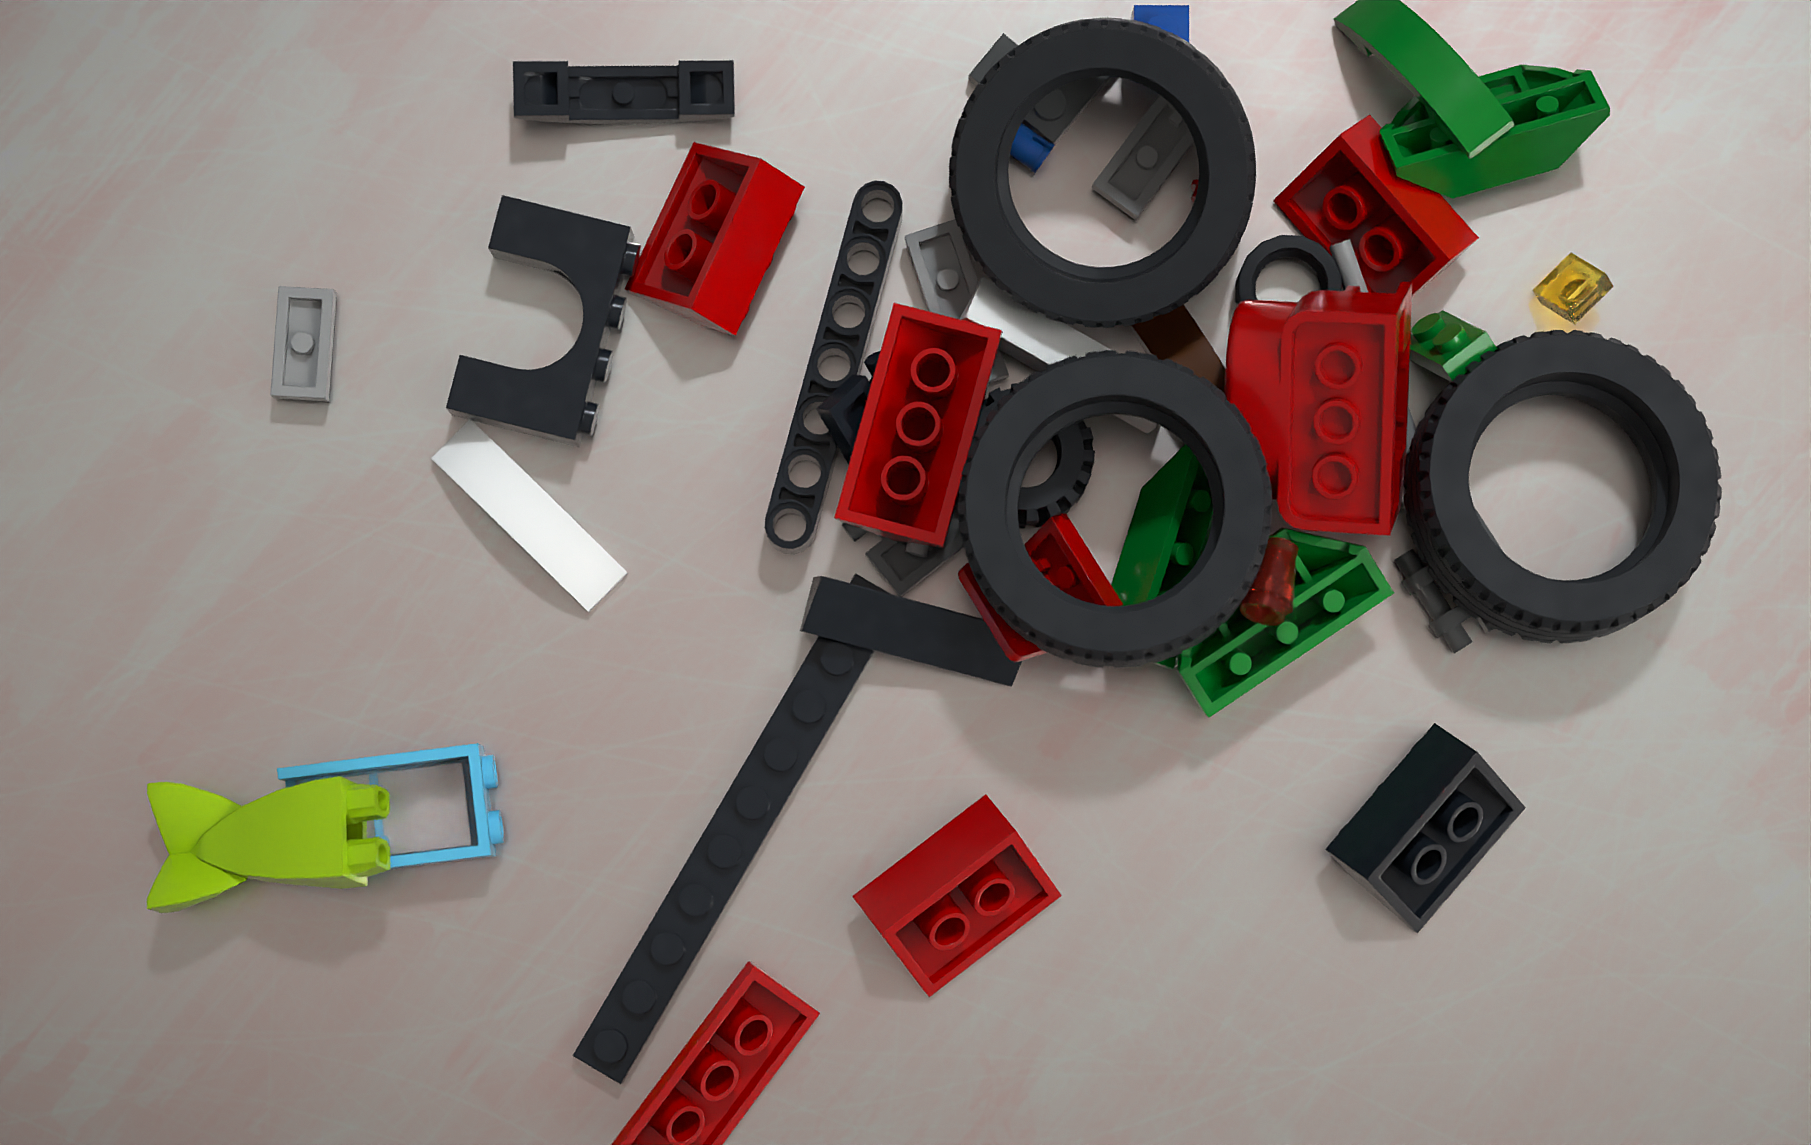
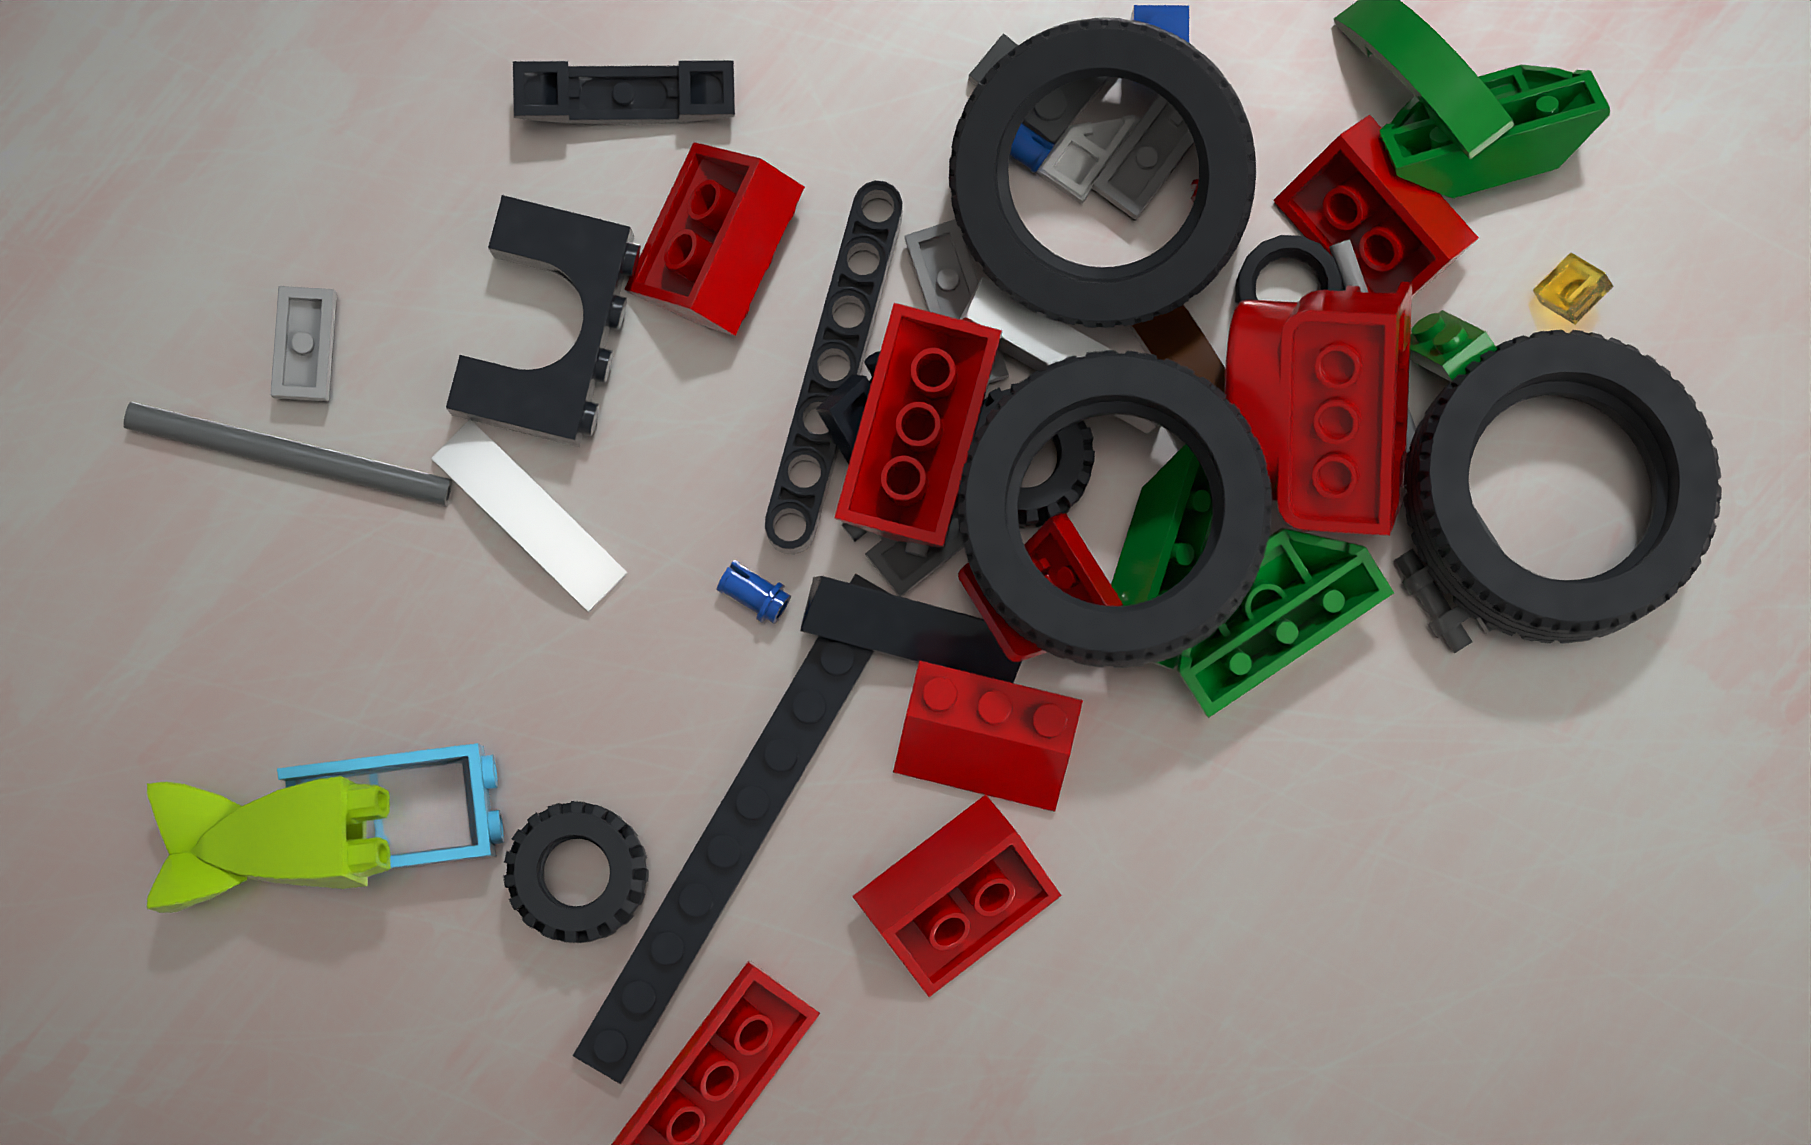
clear red cone [1240,537,1299,626] -> none
black slope [1325,723,1526,933] -> none
none -> dark grey piece [123,402,452,506]
none -> black tyre [503,801,649,943]
none -> blue pin [716,560,791,624]
none -> red slope [893,660,1083,812]
none -> white tile [1037,115,1141,204]

